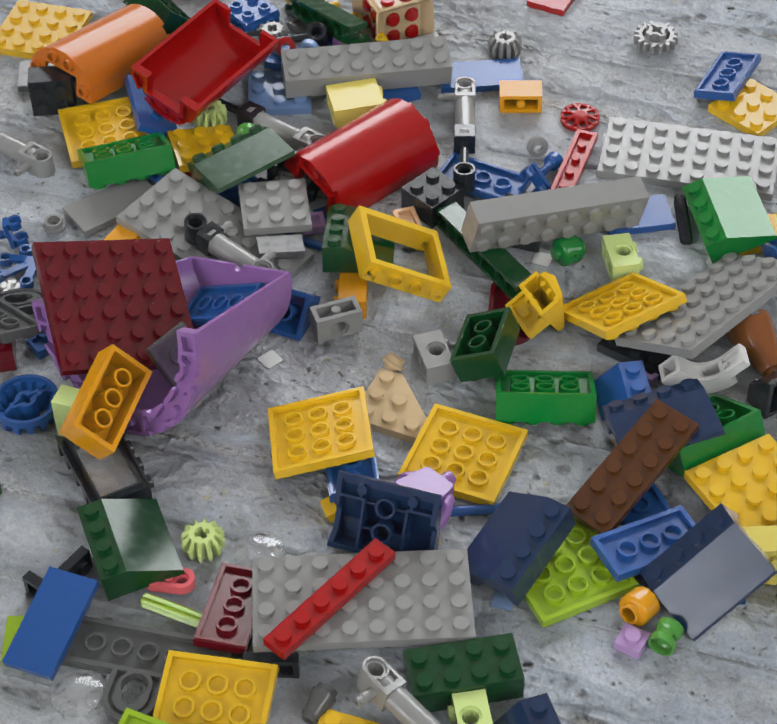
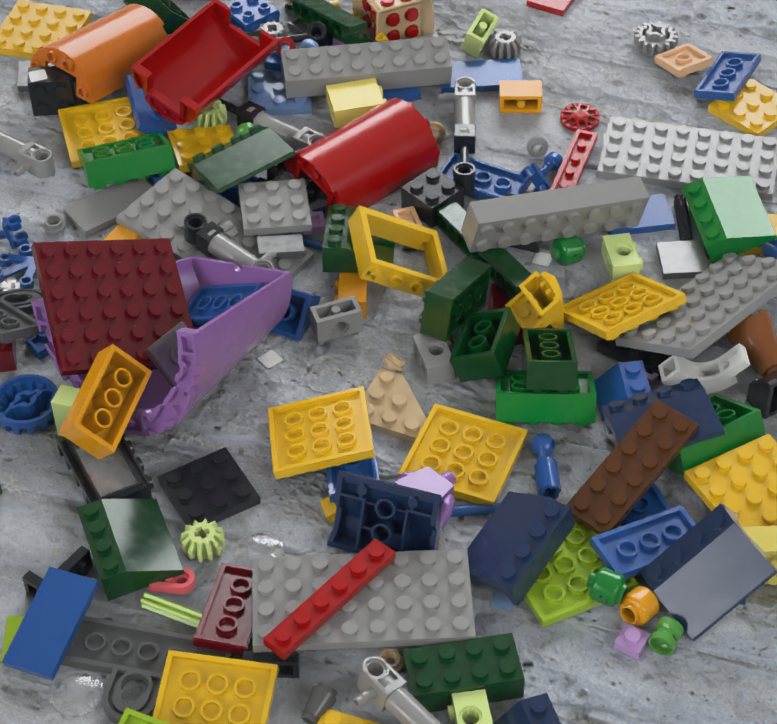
none -> white sticker [28,69,48,82]
none -> black plate [157,447,261,526]
none -> tan plate [378,649,403,673]
none -> dark green brick [419,257,492,342]
none -> tan plate [430,121,446,142]
none -> yellowish green brick [460,9,499,57]
none -> dark green brick [521,328,578,393]
none -> blue piece [531,433,561,499]
none -> green head [586,567,628,607]
none -> light nougat plate [655,43,713,78]
none -> tile [656,240,709,279]

